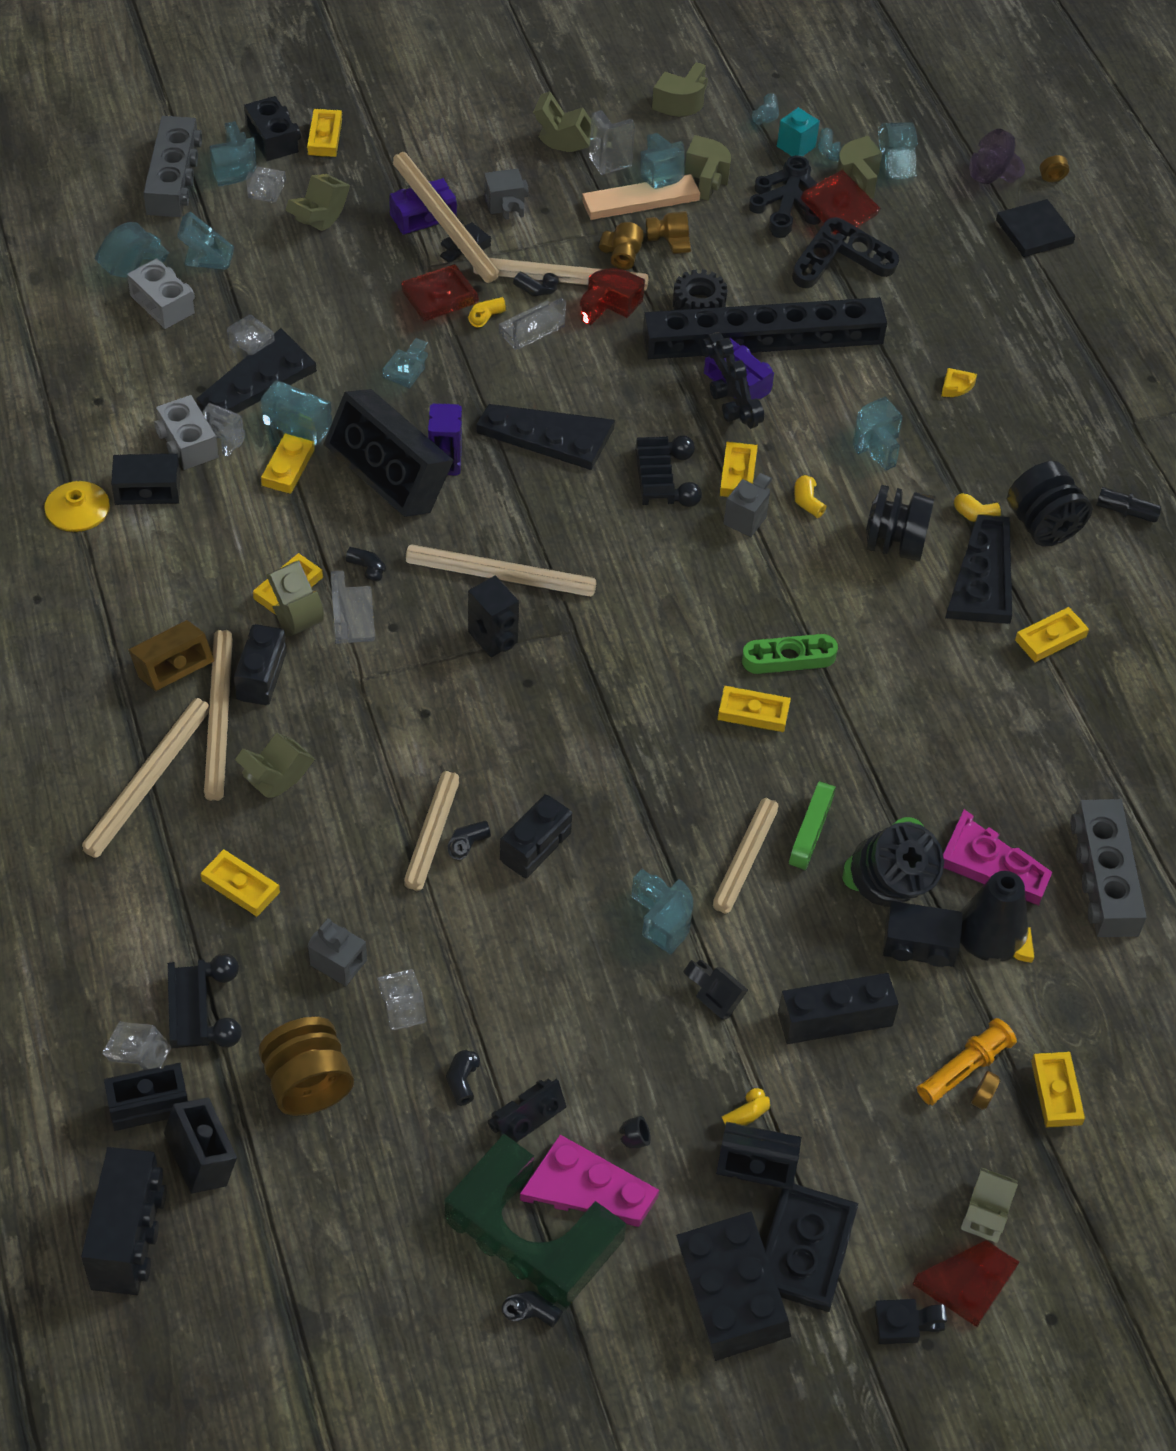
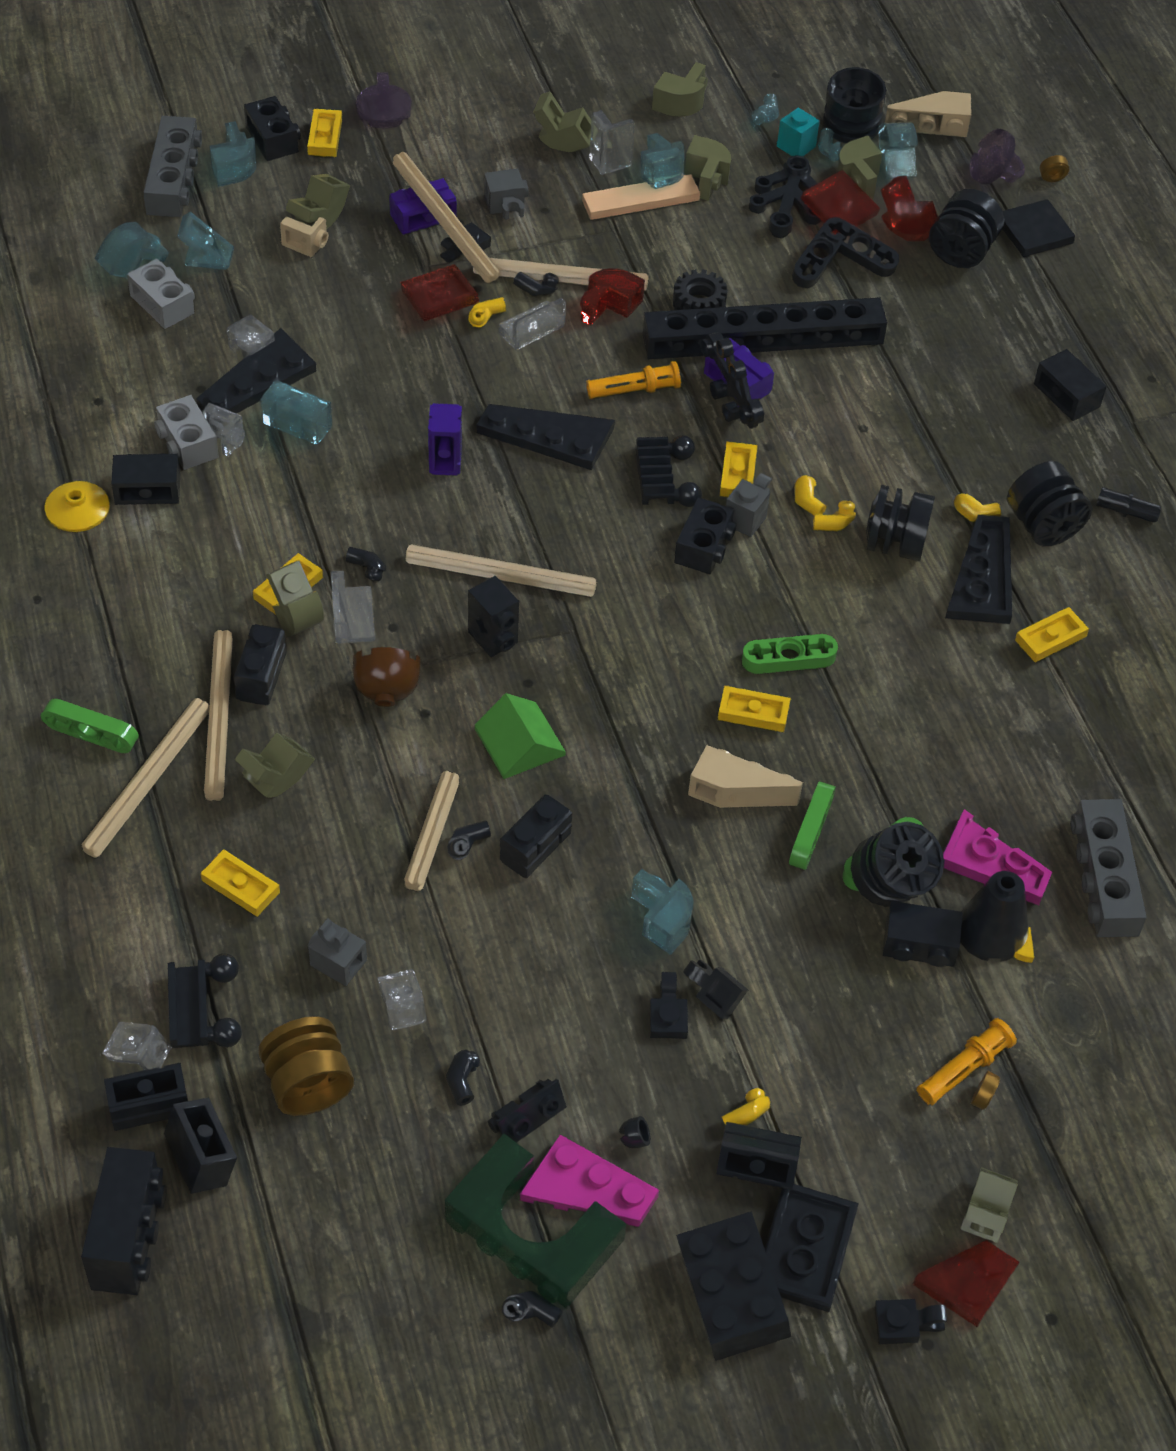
pearl gold brick [128,620,214,691] -> none
clear bracket [246,167,286,203] -> none
yellow plate [261,433,315,494] -> none
black brick [323,389,454,517] -> none
clear light blue plate [382,338,428,389] -> none
pearl gold piece [599,222,644,270] -> none
pearl gold piece [646,211,691,254] -> none
tan axle [713,798,779,914] -> none
black brick [777,973,899,1044] -> none
clear light blue brick [853,396,903,471] -> none
yellow tile [941,368,977,397] -> none
yellow plate [1031,1052,1085,1128] -> none
none -> bright green beam [41,699,139,753]
none -> tan bracket [280,216,328,257]
none -> reddish brown cylinder [353,647,420,707]
none -> clear purple tile [356,72,412,129]
none -> bright green slope [475,693,566,779]
none -> light orange pin [586,361,681,399]
none -> black plate [650,972,688,1039]
none -> black brick [674,497,737,574]
none -> tan slope [688,745,803,808]
none -> yellow arm [813,501,856,531]
none -> black wheel [823,67,887,143]
none -> clear red brick [880,175,938,241]
none -> tan slope [884,91,971,137]
none -> black wheel [928,189,1004,268]
none -> black brick [1034,349,1107,421]

